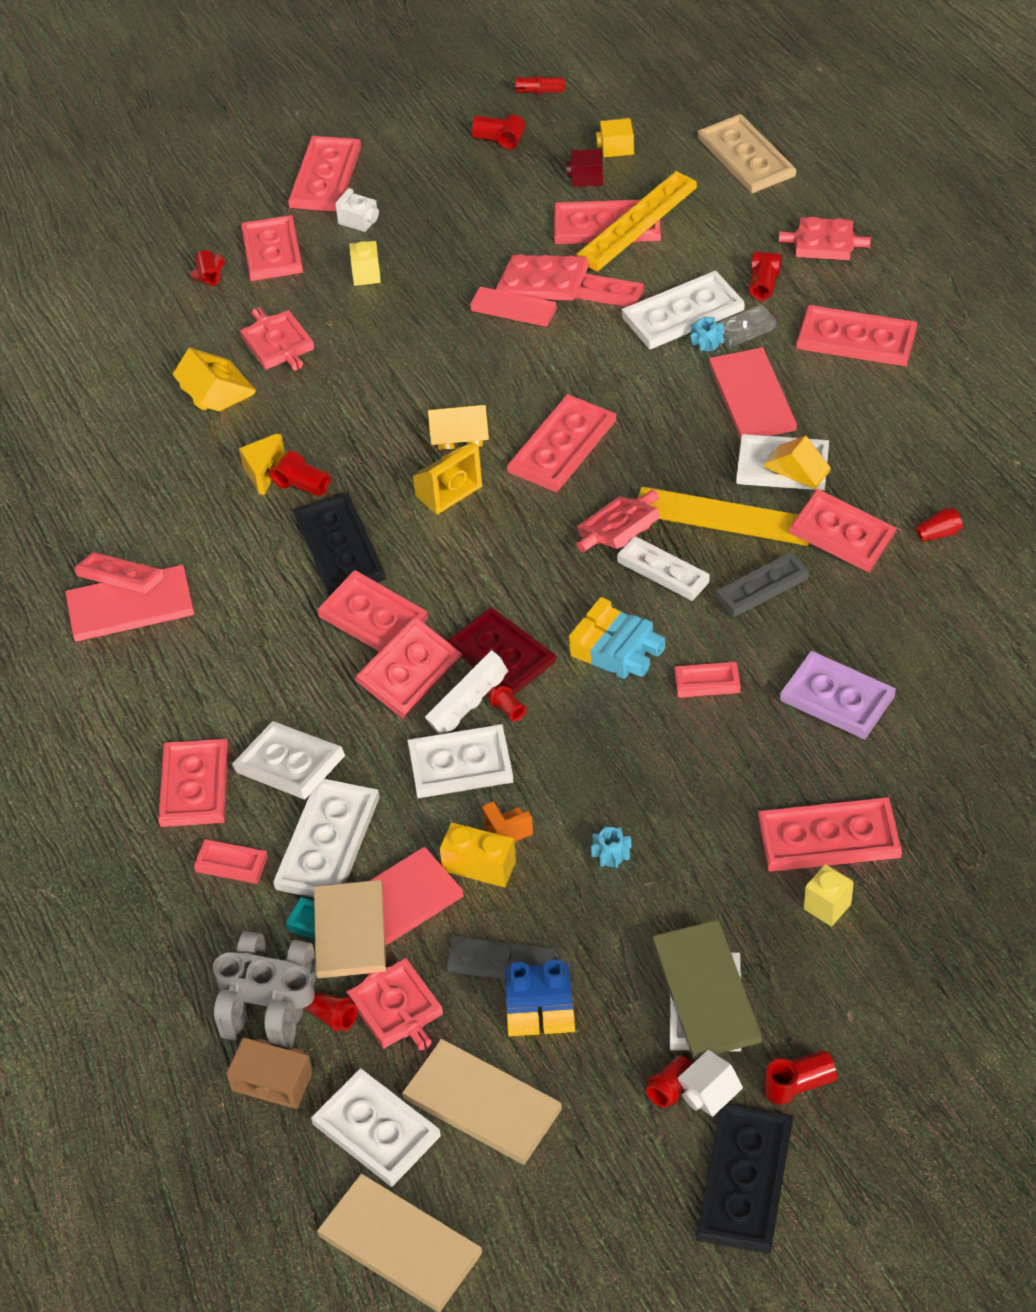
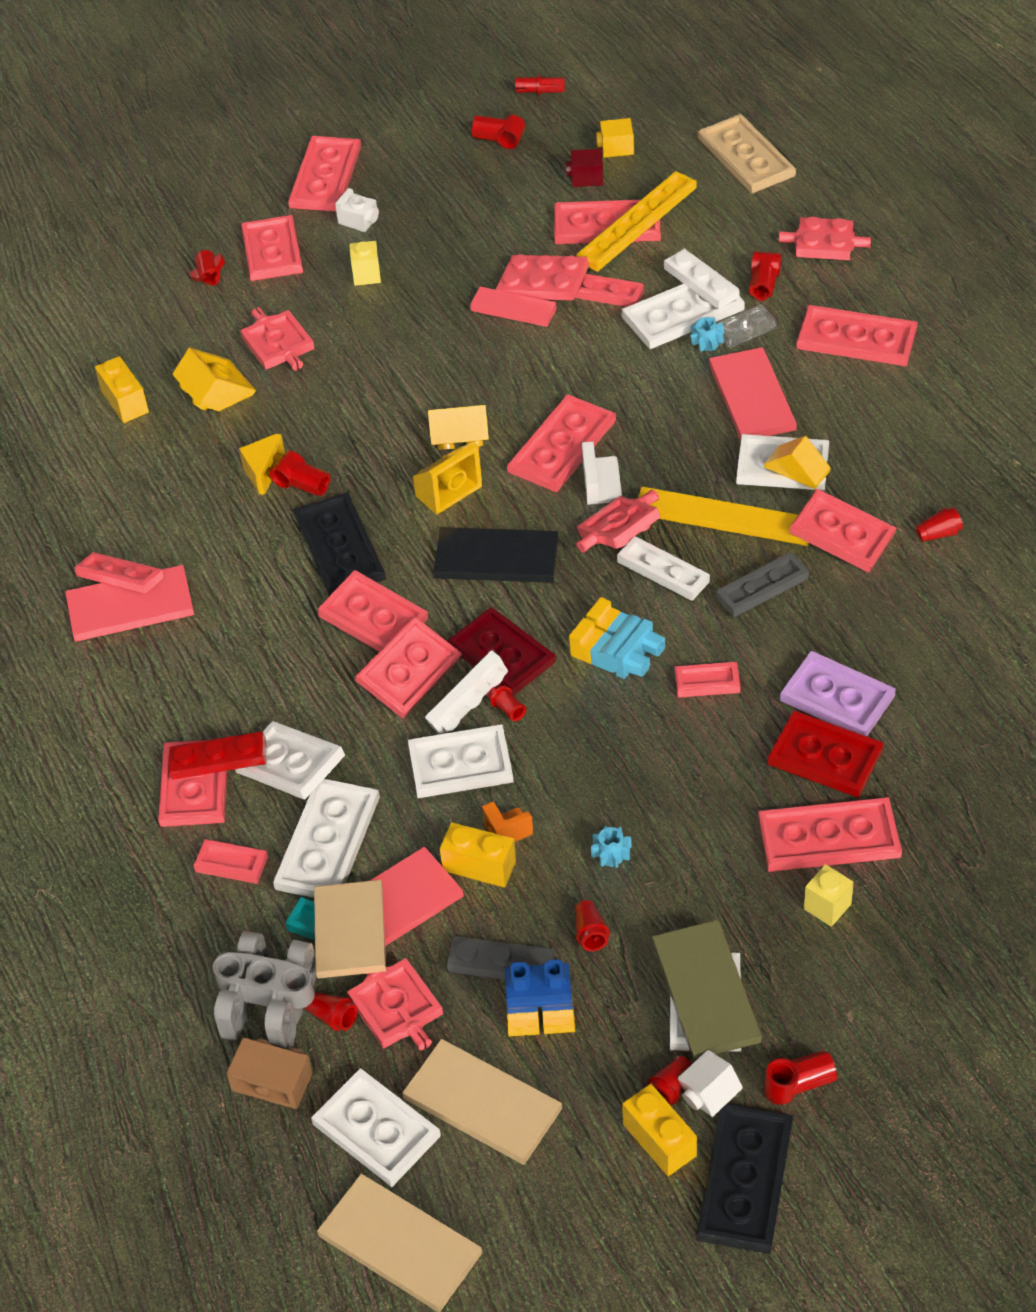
none -> yellow brick [94,356,149,423]
none -> red plate [169,731,266,780]
none -> black tile [433,527,559,583]
none -> red cone [575,900,610,952]
none -> white panel [582,442,622,505]
none -> yellow brick [622,1084,697,1176]
none -> white plate [664,249,739,310]
none -> red plate [768,711,884,798]

